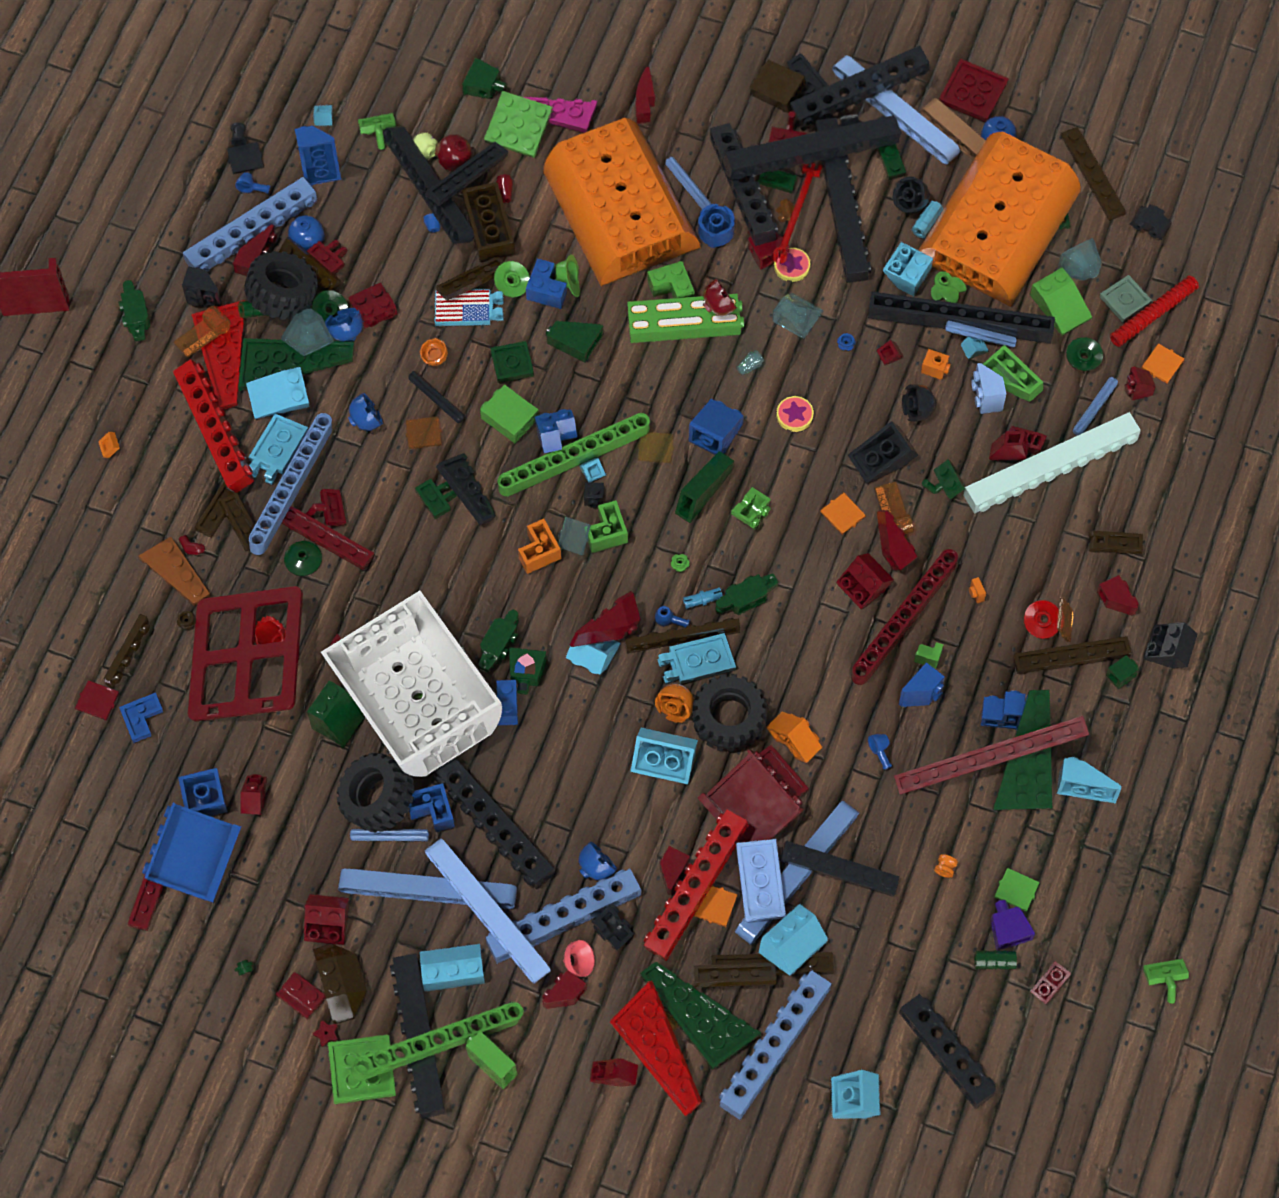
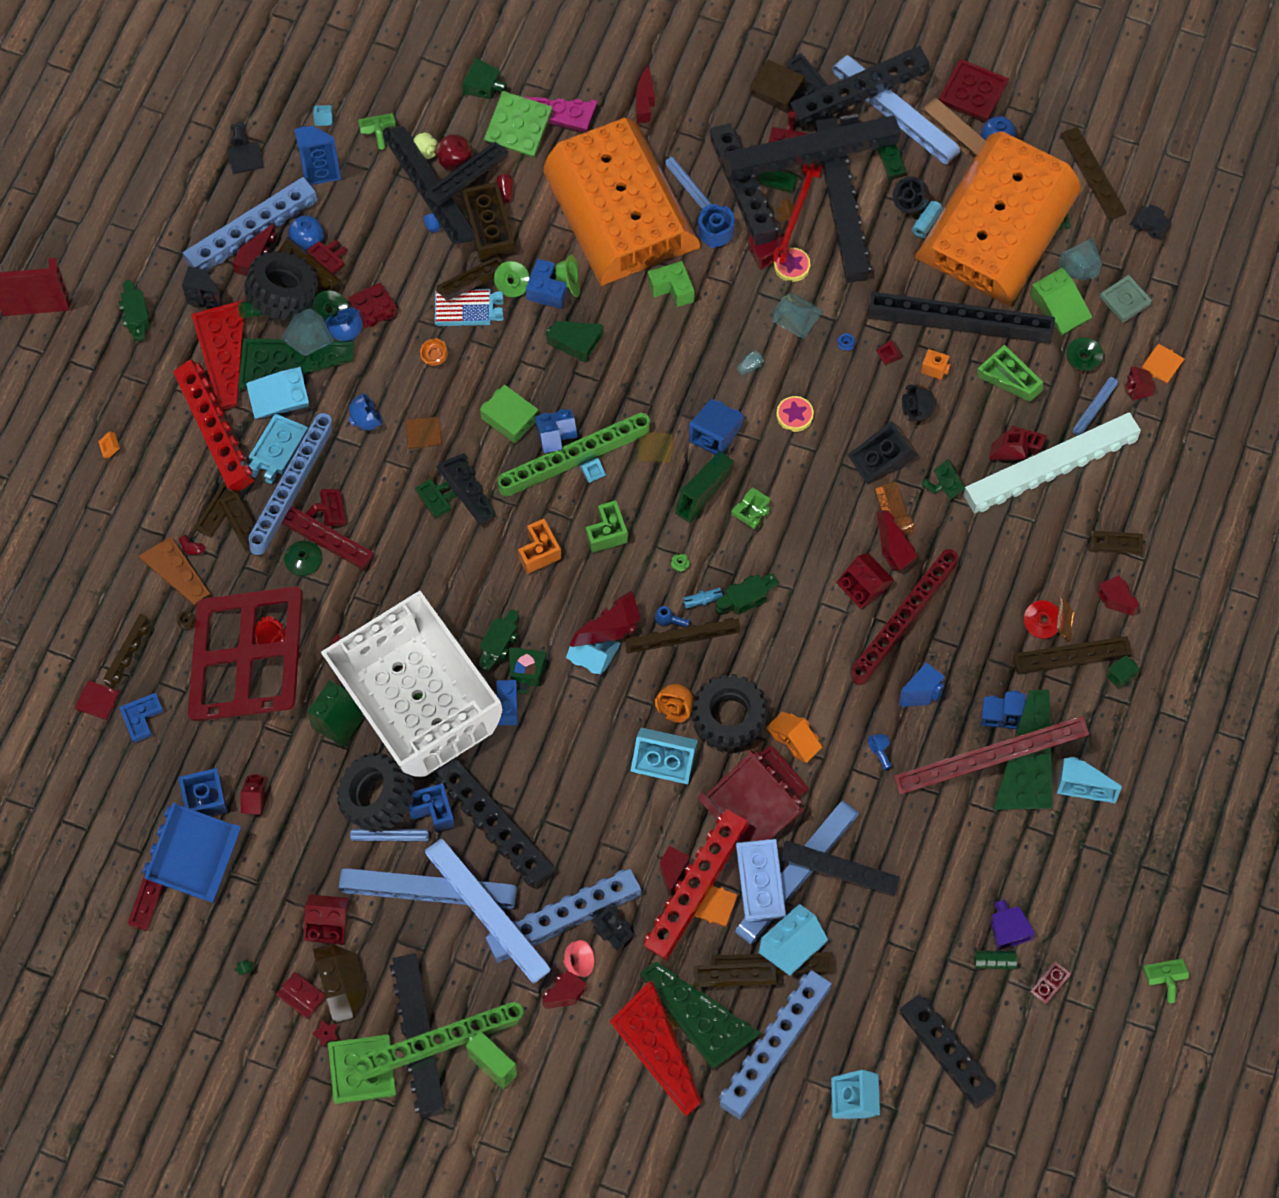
clear orange door [174,306,230,358] -> none
blue bar [235,172,270,194] -> none
black axle [408,371,465,423] -> none
medium azure slope [420,944,485,991] -> none
dark green plate [490,341,534,383] -> none
clear light blue piece [558,517,591,555] -> none
blue cylinder [579,841,617,881] -> none
black bracket [584,482,604,508] -> none
dark red slope [590,1058,638,1087] -> none
bright green brick [628,294,744,343] -> none
medium azure tile [657,633,736,684] -> none
dark red cylinder [703,279,737,316] -> none
orange piece [820,493,866,535] -> none
medium azure slope [883,242,933,296] -> none
bright green panel [914,642,943,669] -> none
bright green plate [931,271,967,303] -> none
orange wheel [934,854,958,878] -> none
medium blue axle [945,321,1017,348] -> none
medium azure slope [961,337,989,359] -> none
orange plate [969,577,986,604] -> none
light blue slope [971,363,1006,414] -> none
bright green piece [994,868,1039,912] -> none
red piece [1110,275,1199,347] -> none
black slope [1144,622,1198,668] -> none

